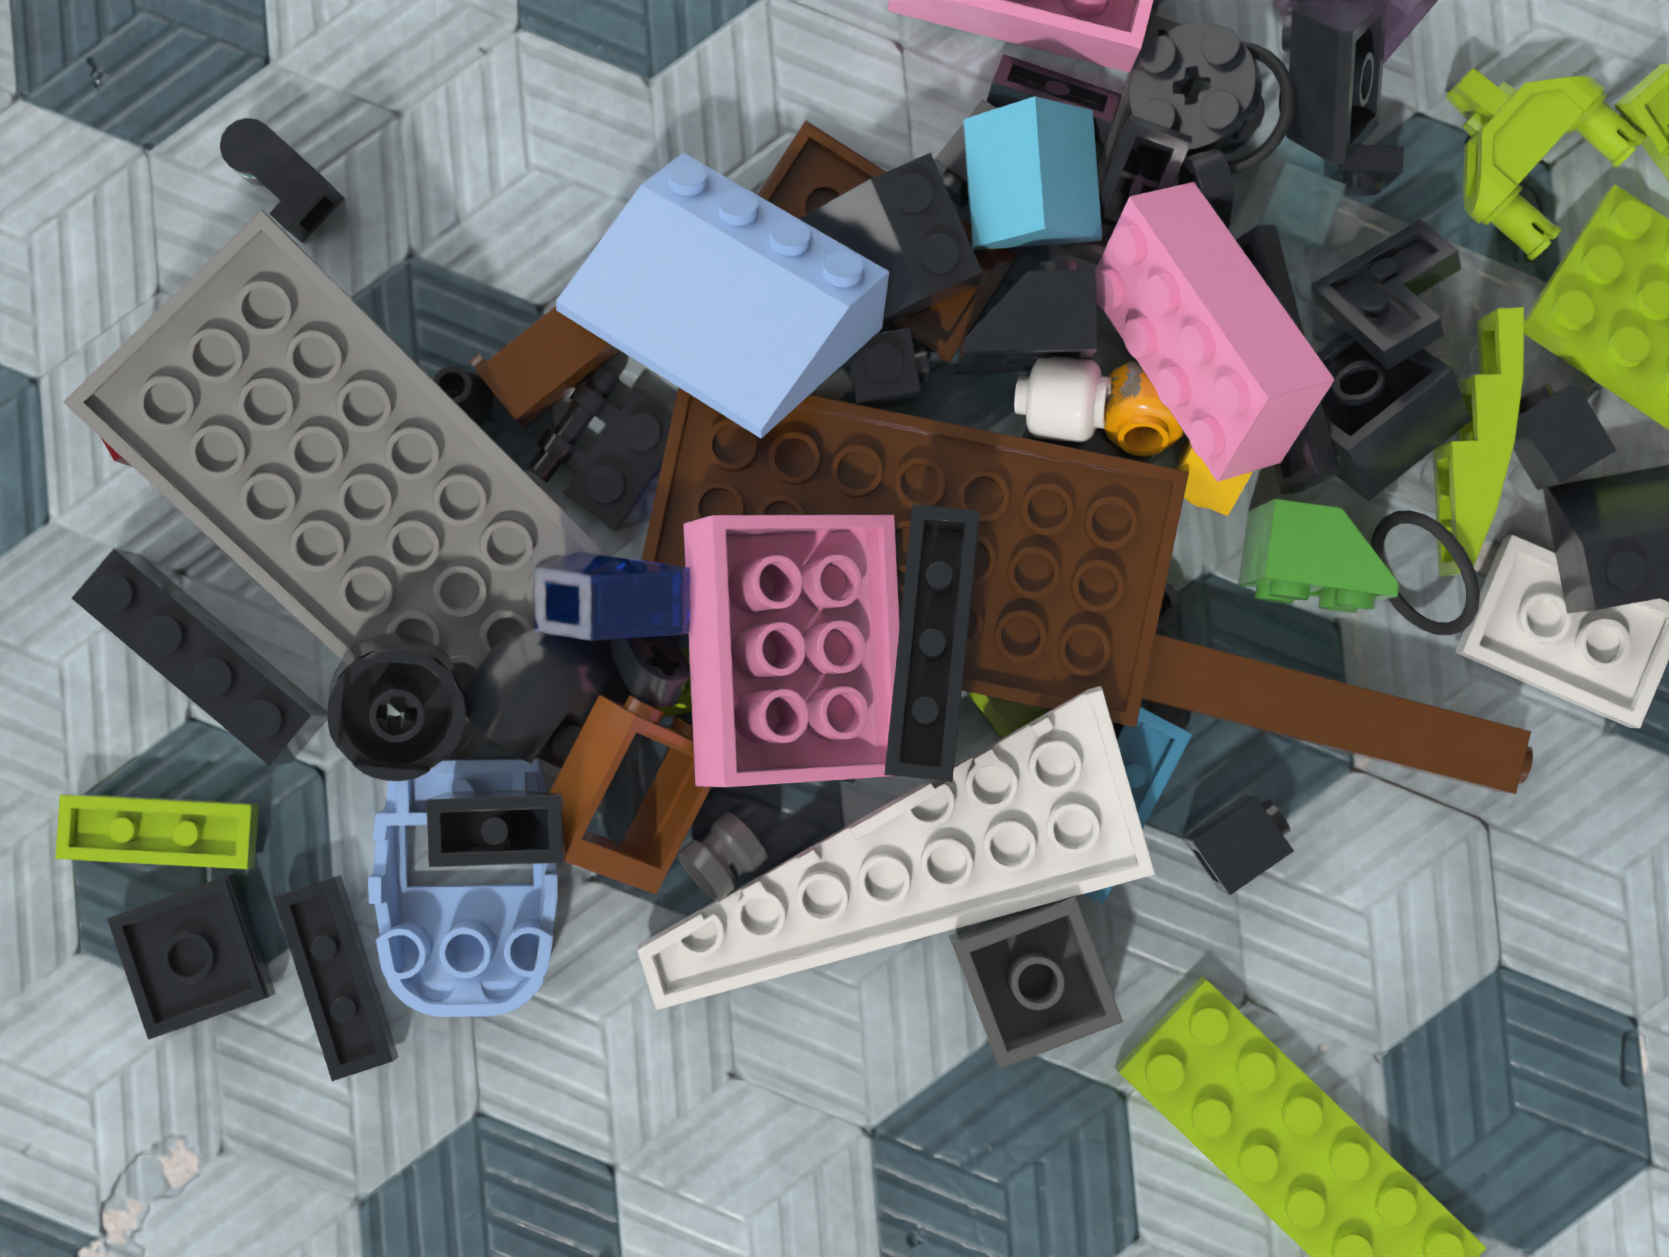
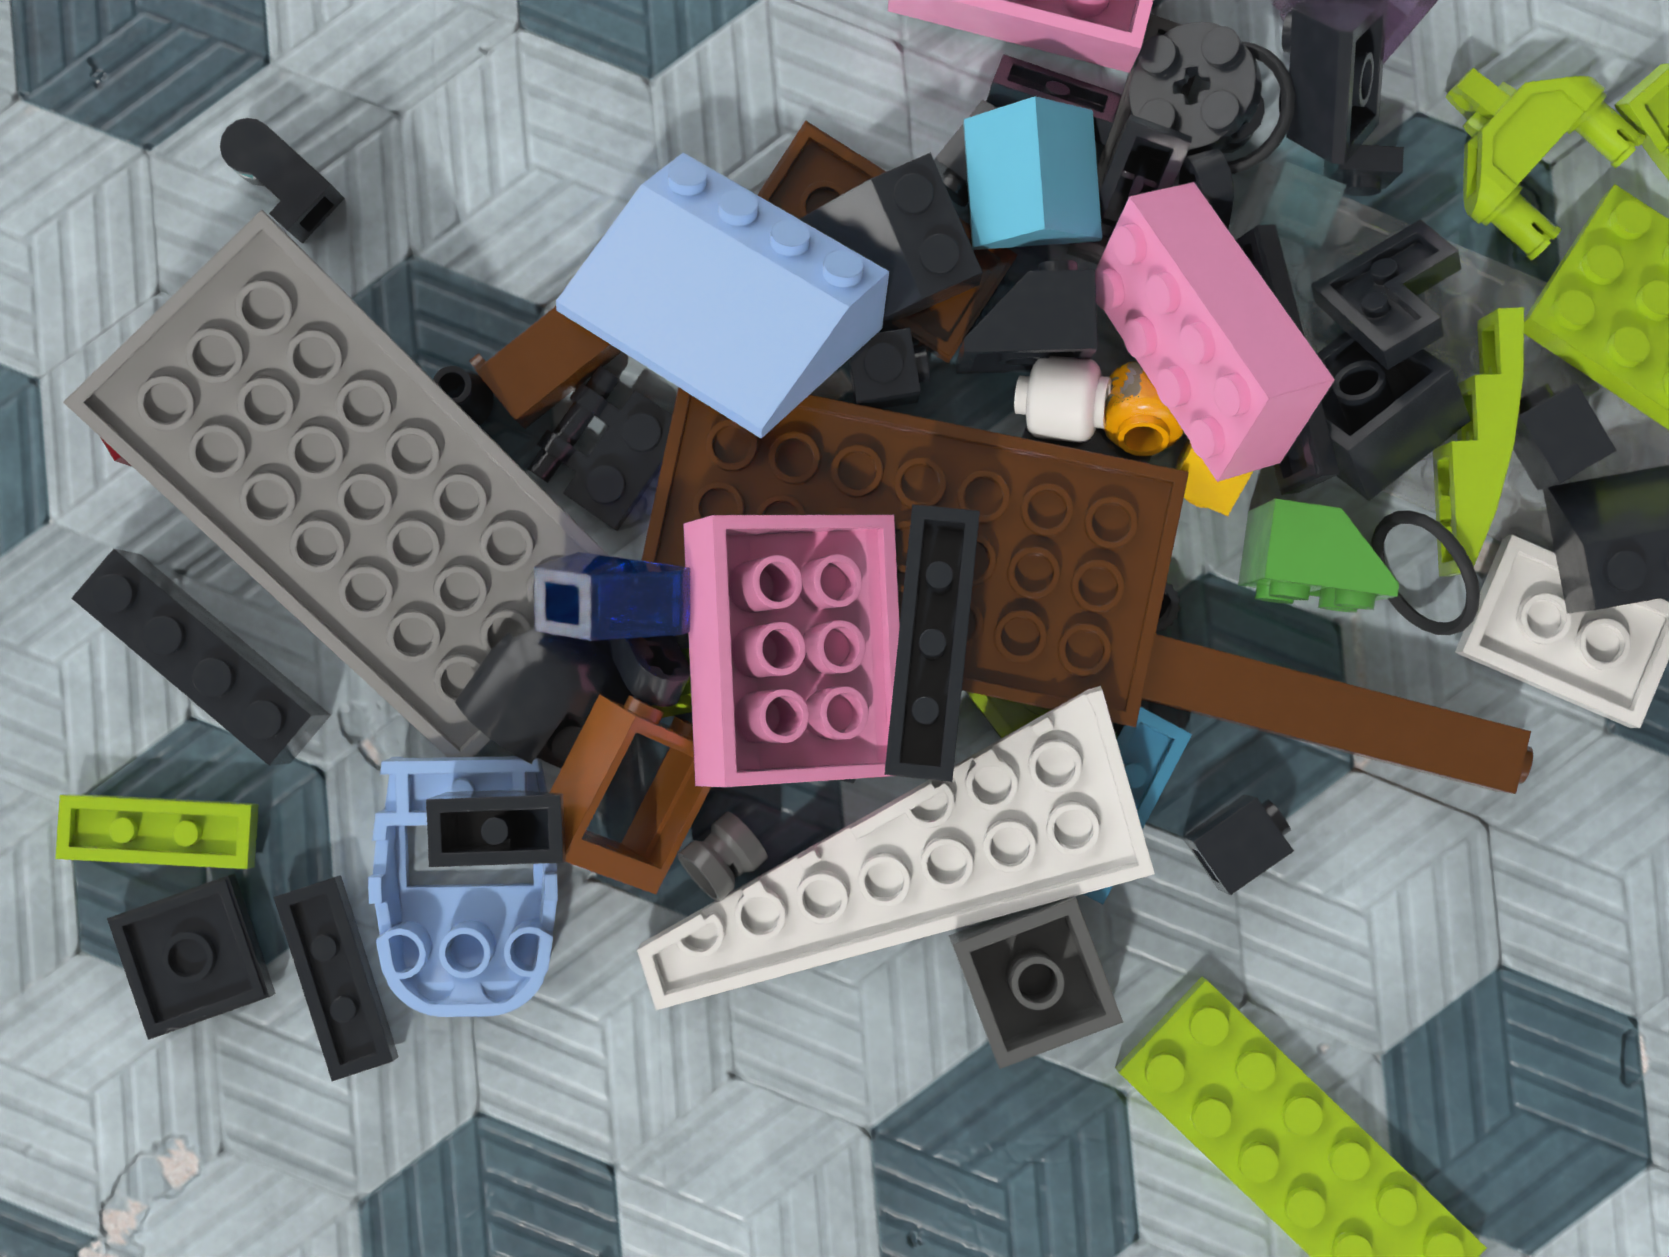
black brick [327,633,466,781] -> none

